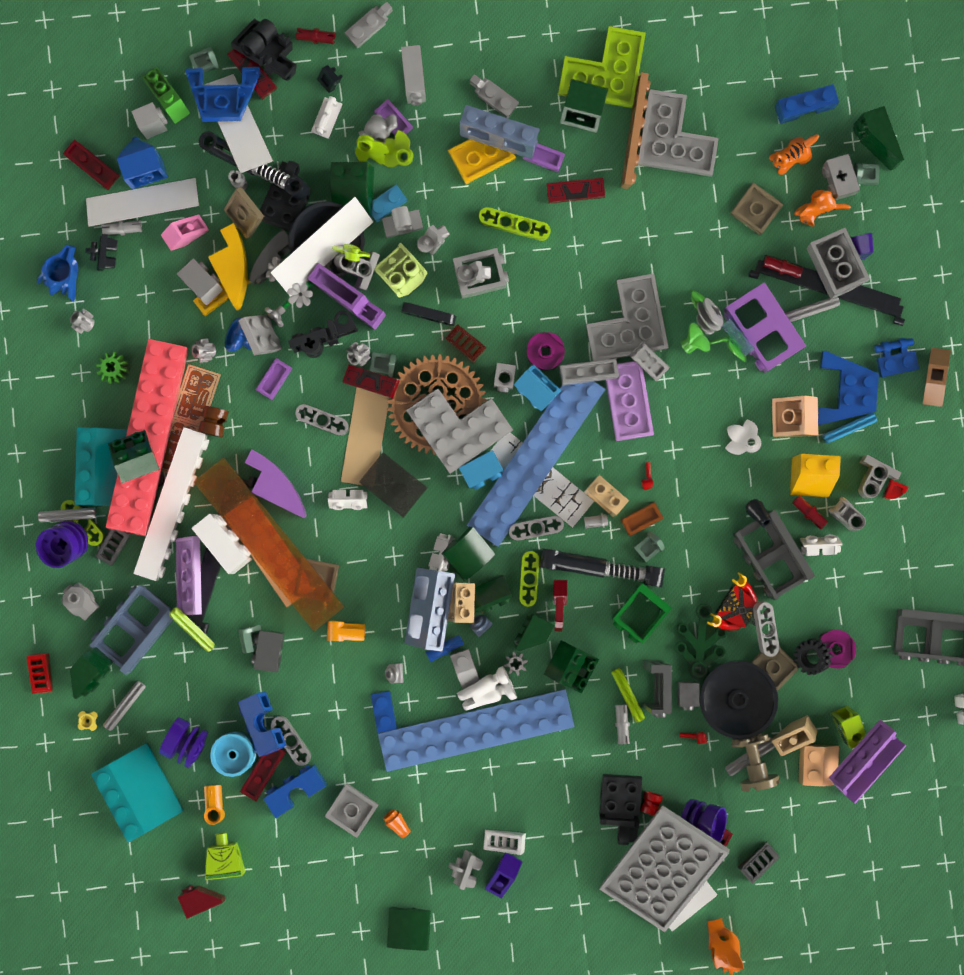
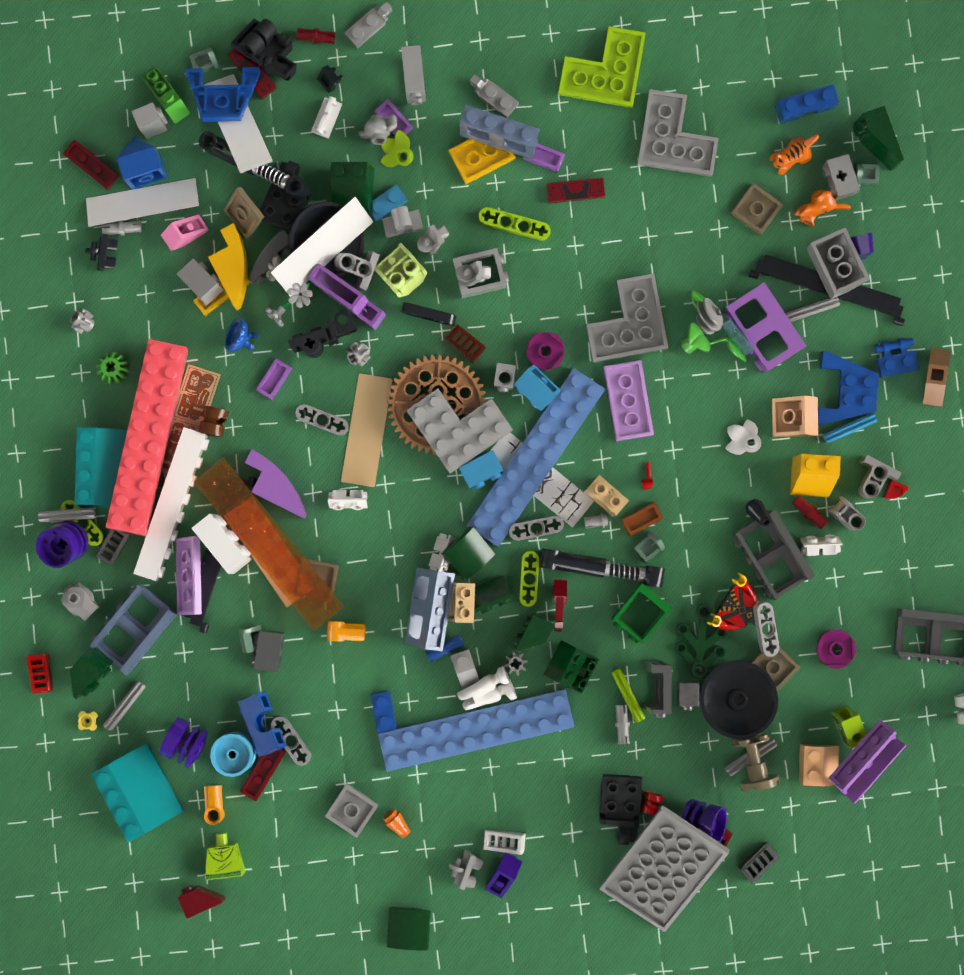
blue piece [37,245,79,302] -> none
dark green slope [108,430,160,483] -> none
lime axle [169,607,215,652] -> none
light grey gear [192,338,216,363] -> none
light grey pin [228,170,248,190] -> none
light grey plate [239,314,282,356] -> none
blue arch [263,764,327,818] -> none
lime plate [332,244,370,261] -> none
dark red tile [342,365,400,399] -> none
lime plate [355,134,389,165] -> none
clear smoke slope [359,453,428,518] -> none
sand green tile [370,352,396,377] -> none
light grey plate [385,663,404,683] -> none
sand blue plate [470,615,493,637] -> none
light grey tile [559,358,619,386] -> none
dark green slope [560,79,608,133] -> none
medium nougat plate [621,72,650,189] -> none
light grey plate [630,342,670,382] -> none
white tile [669,881,717,931] -> none
red hand [680,732,707,744] -> none
orange piece [707,918,744,975] -> none
dark red pin [763,256,803,278] -> none
tan slope [771,715,818,756] -> none
black tyre [794,638,832,675] -> none

